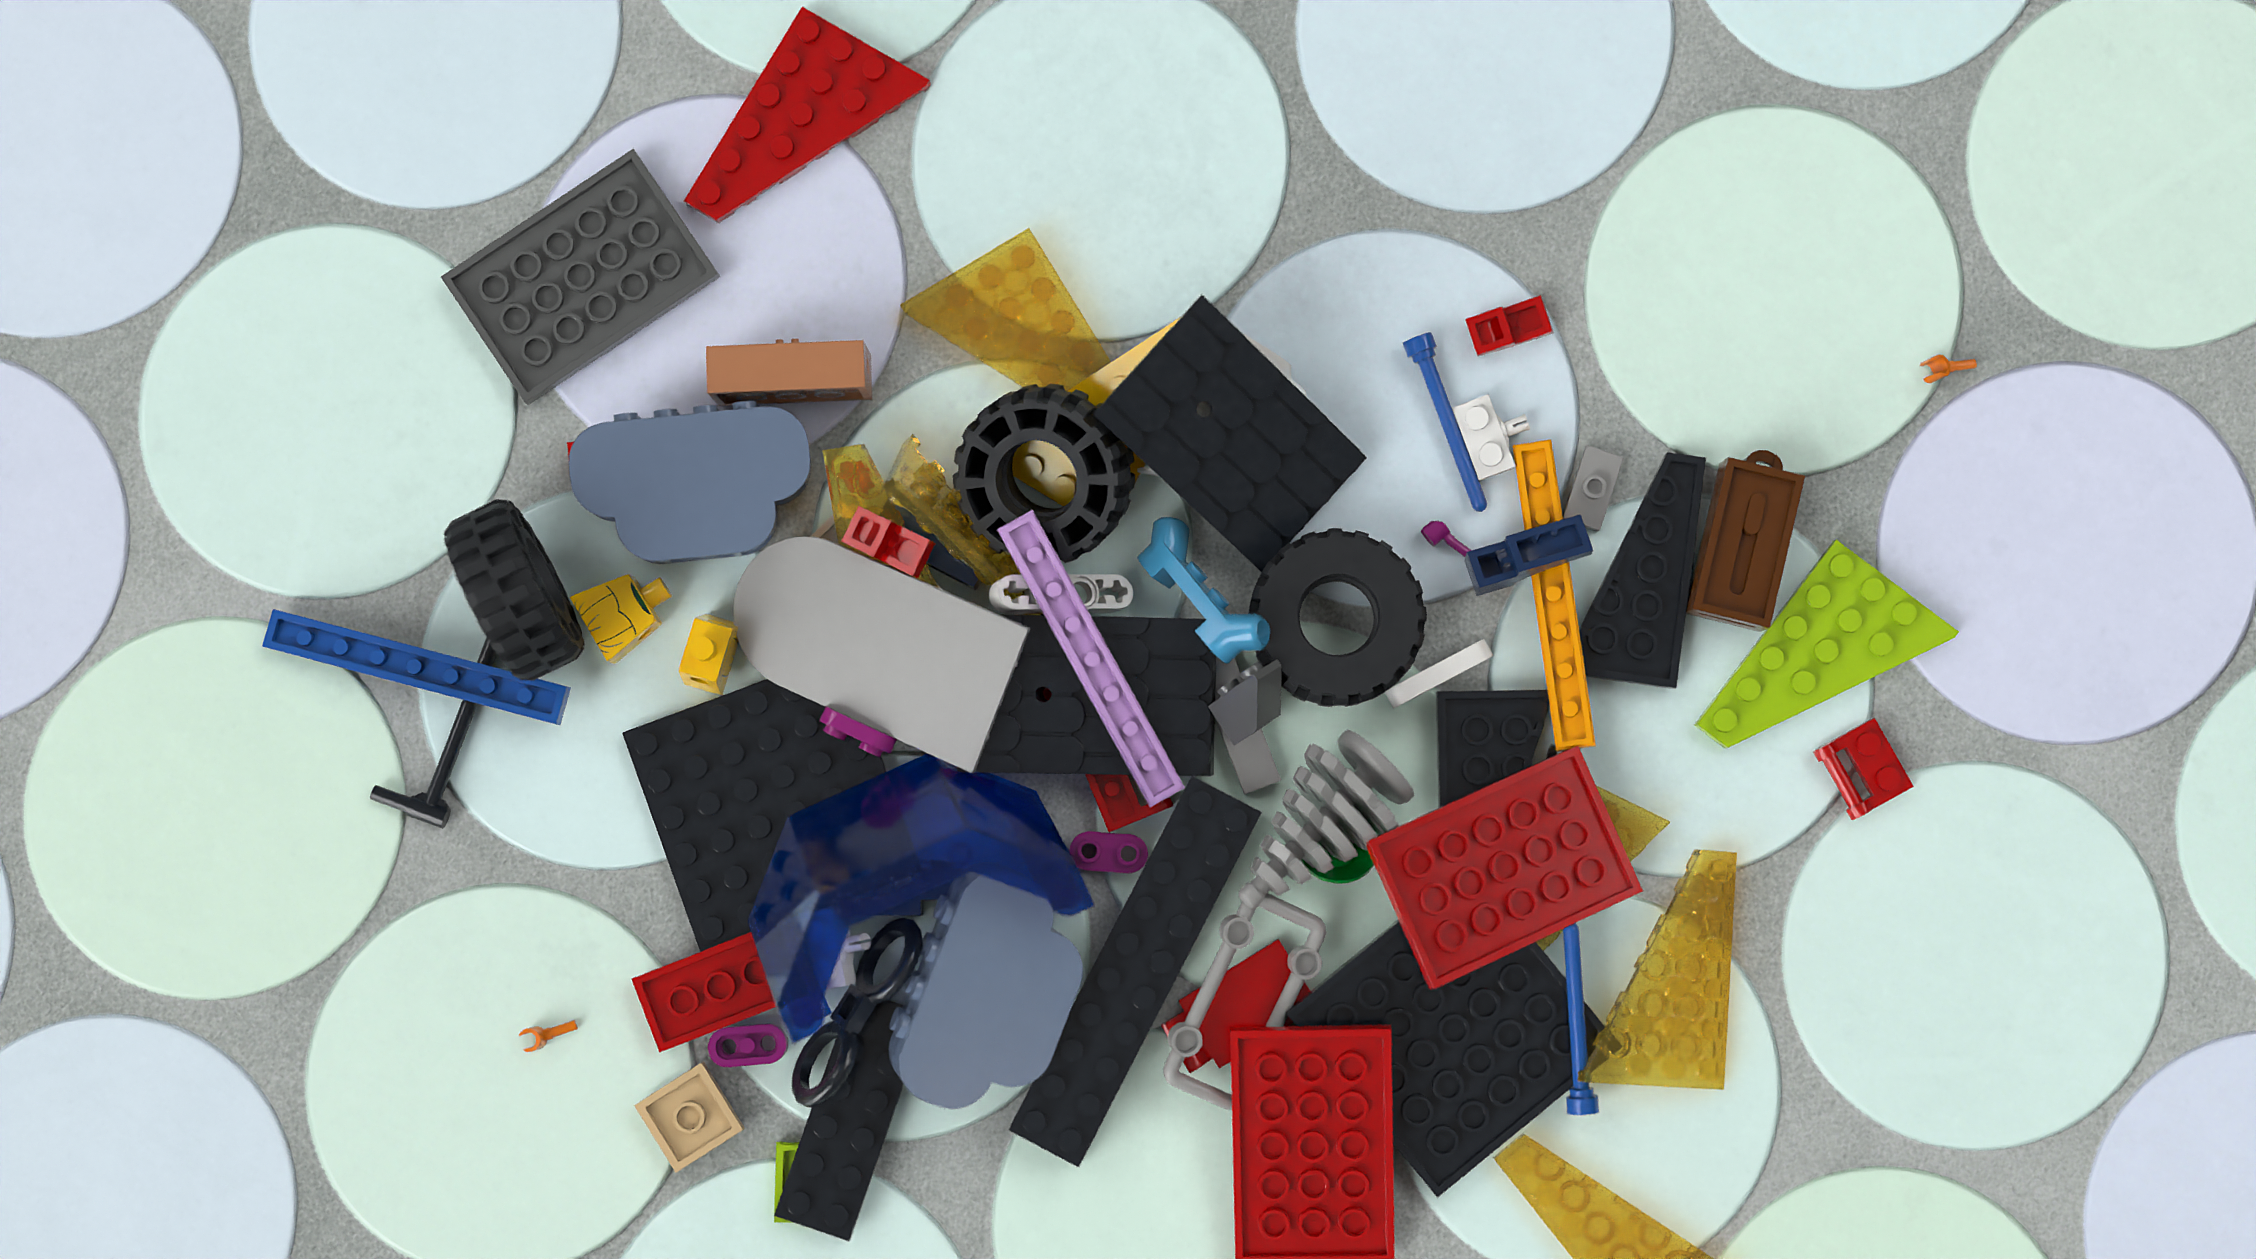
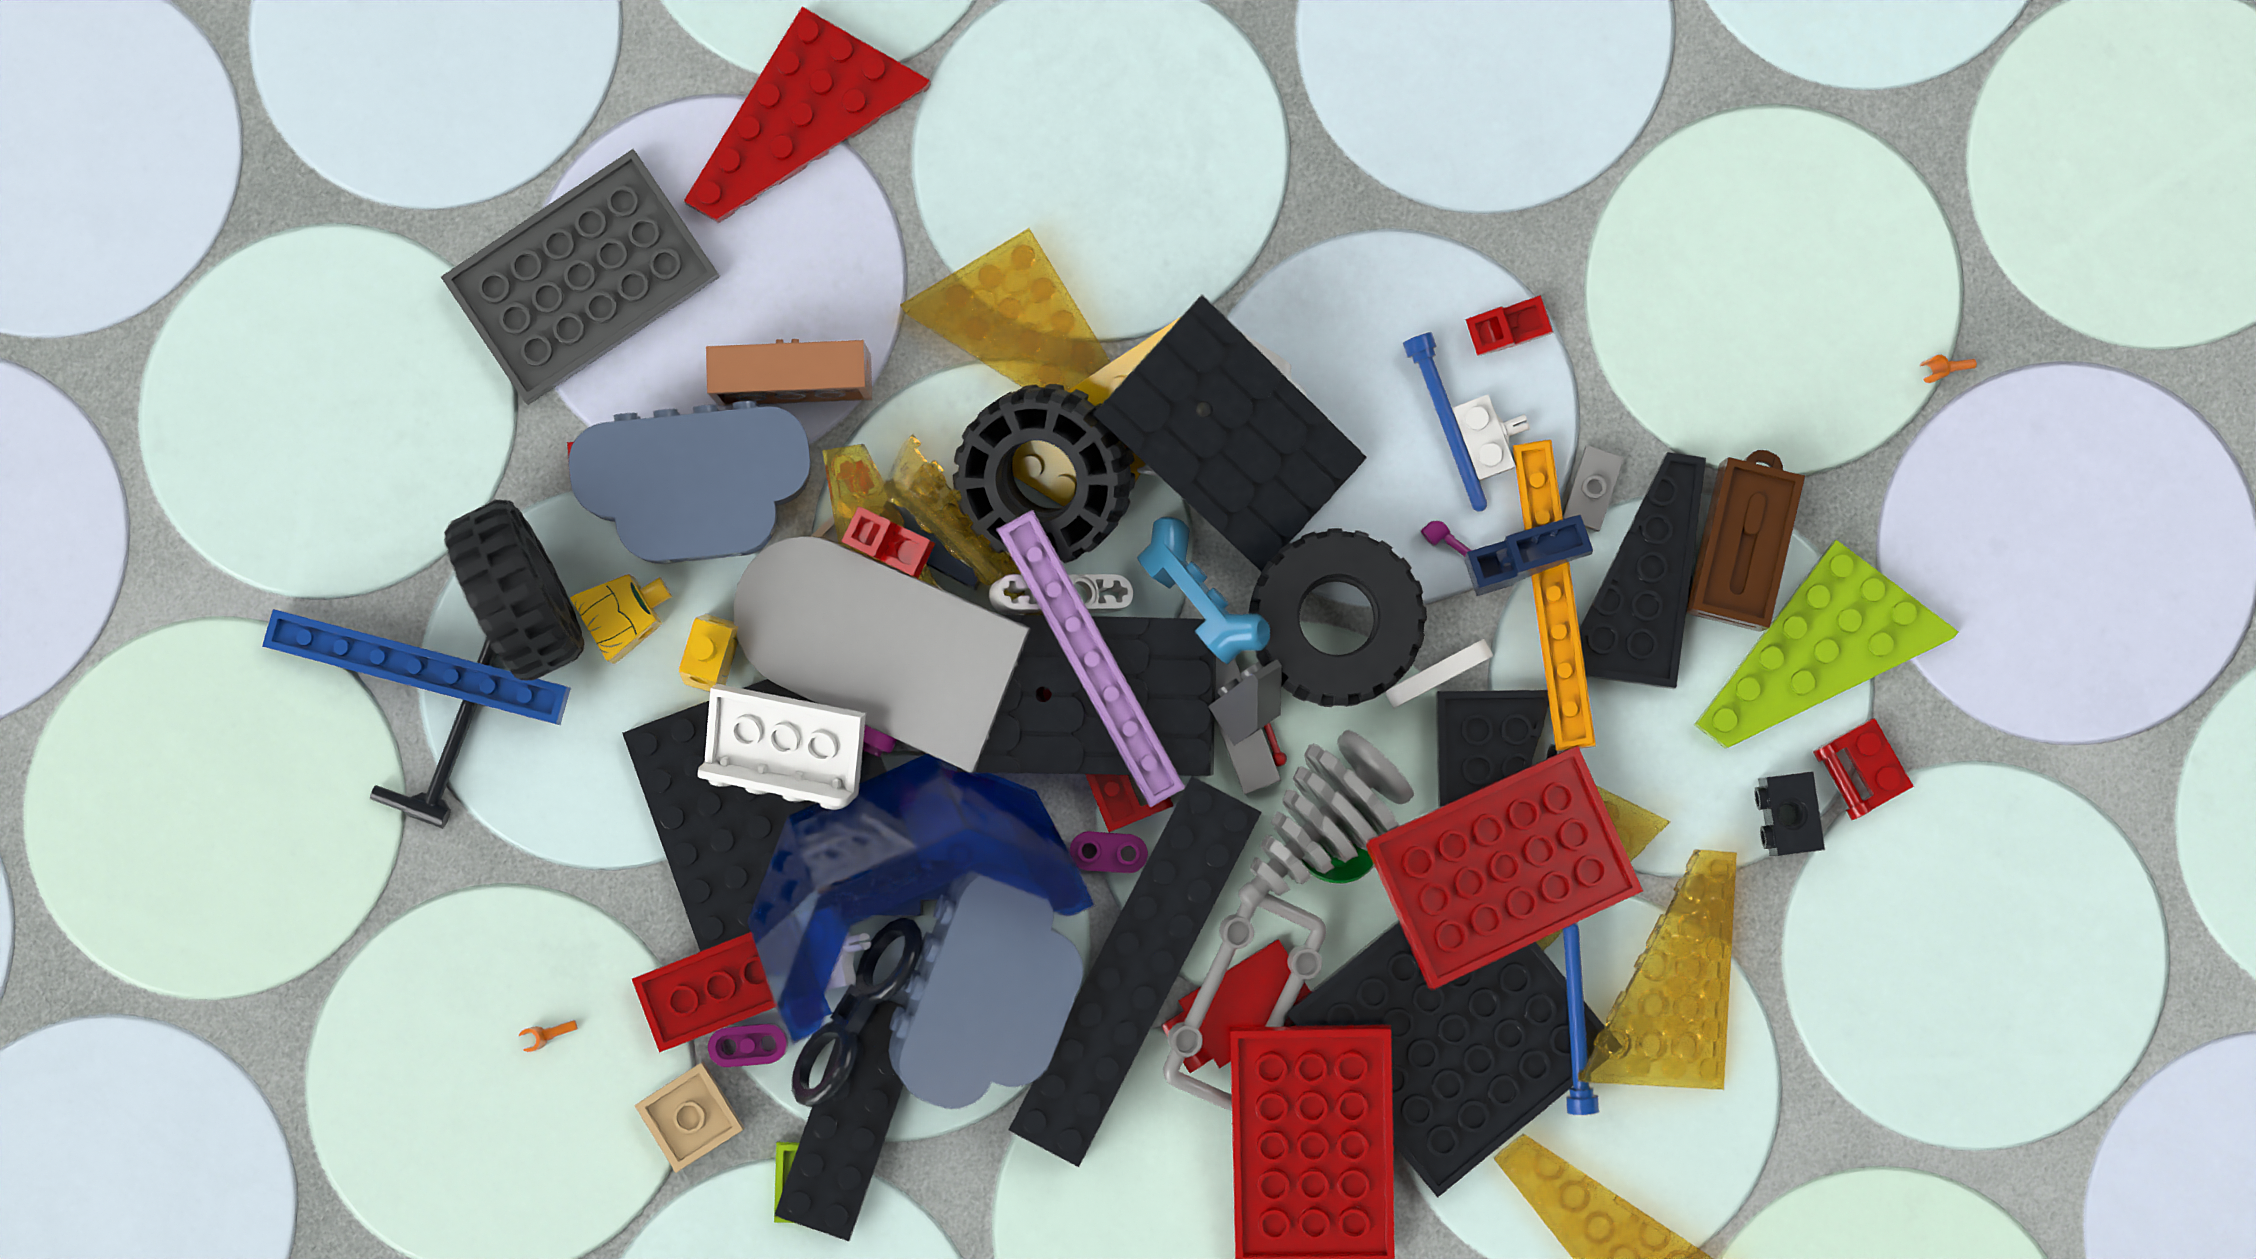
none -> white bracket [698,684,866,809]
none -> red hinge [1264,723,1287,767]
none -> black brick [1754,771,1825,856]

